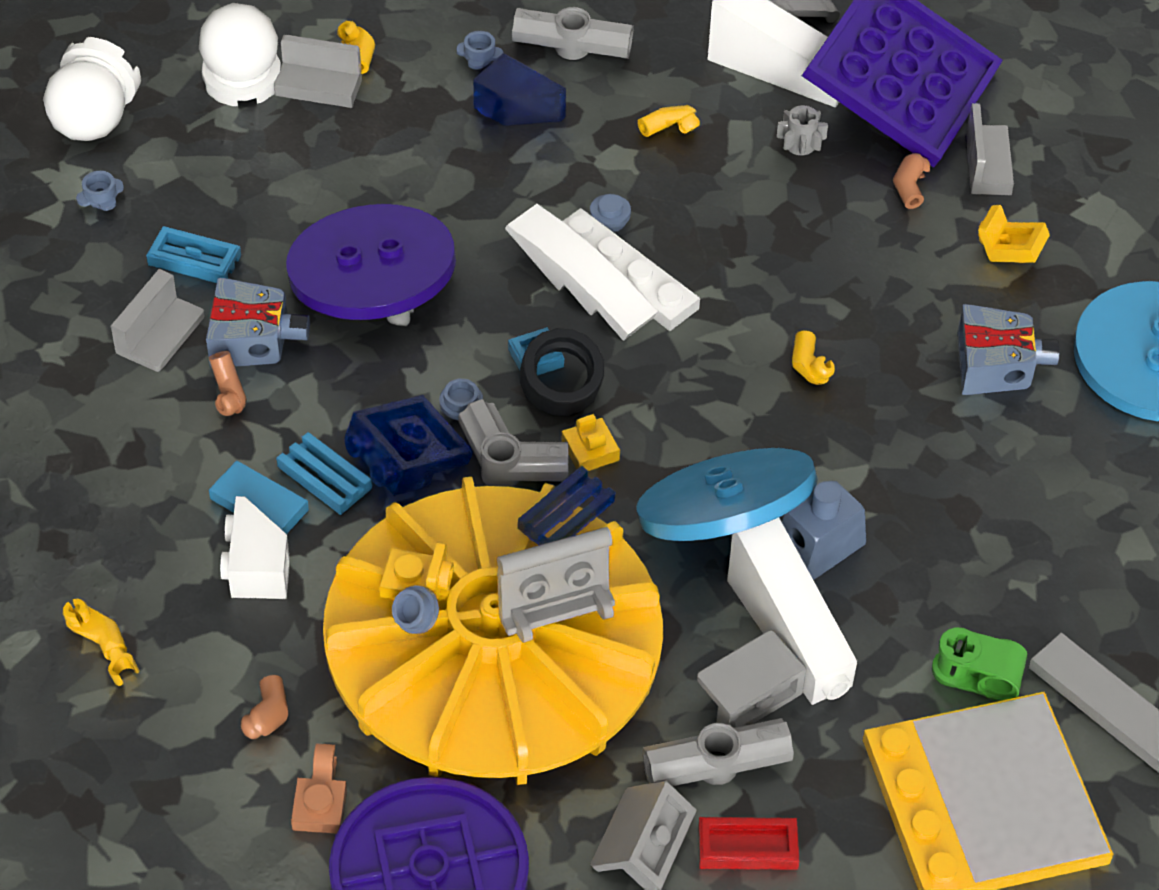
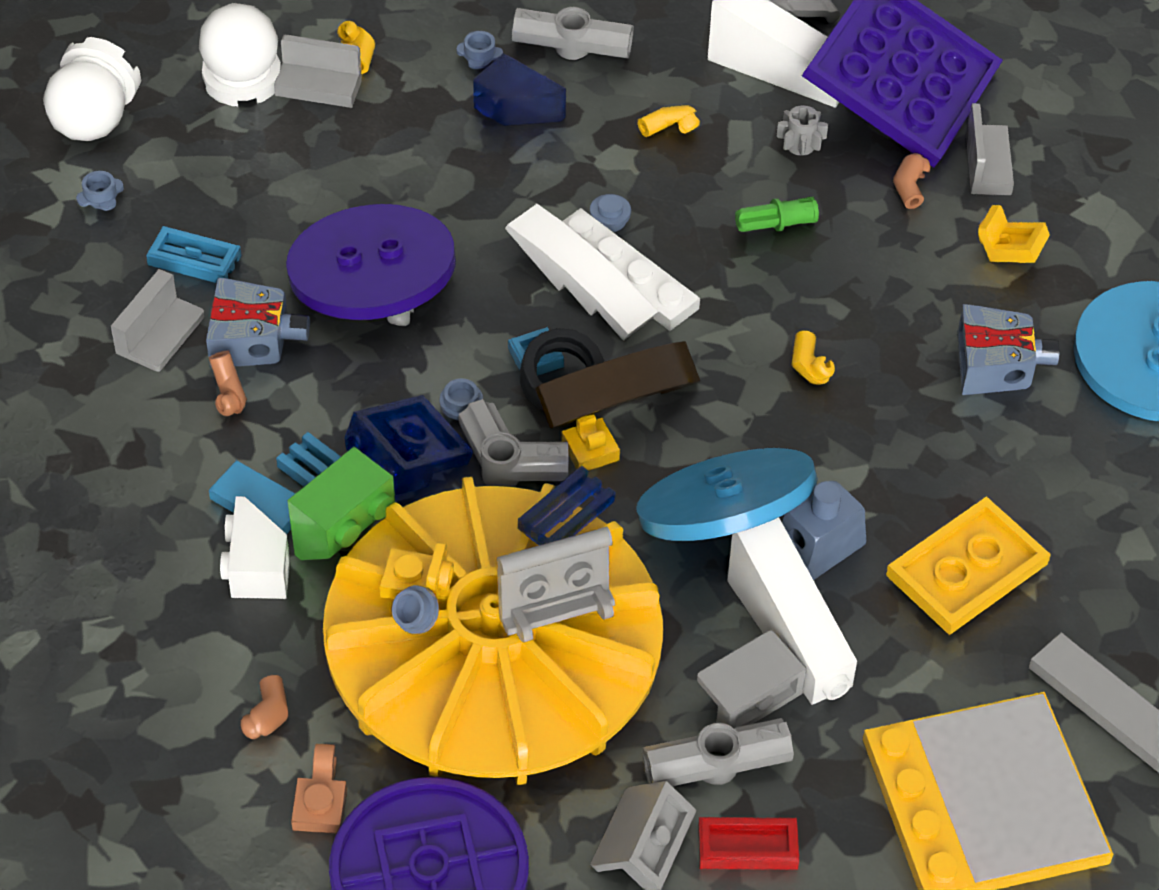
yellow arm [63,599,140,686] -> none
bright green piece [932,627,1027,701] -> none
none -> bright green slope [287,447,395,560]
none -> dark brown slope [535,341,701,429]
none -> bright green axle [735,196,819,232]
none -> yellow plate [886,496,1051,635]

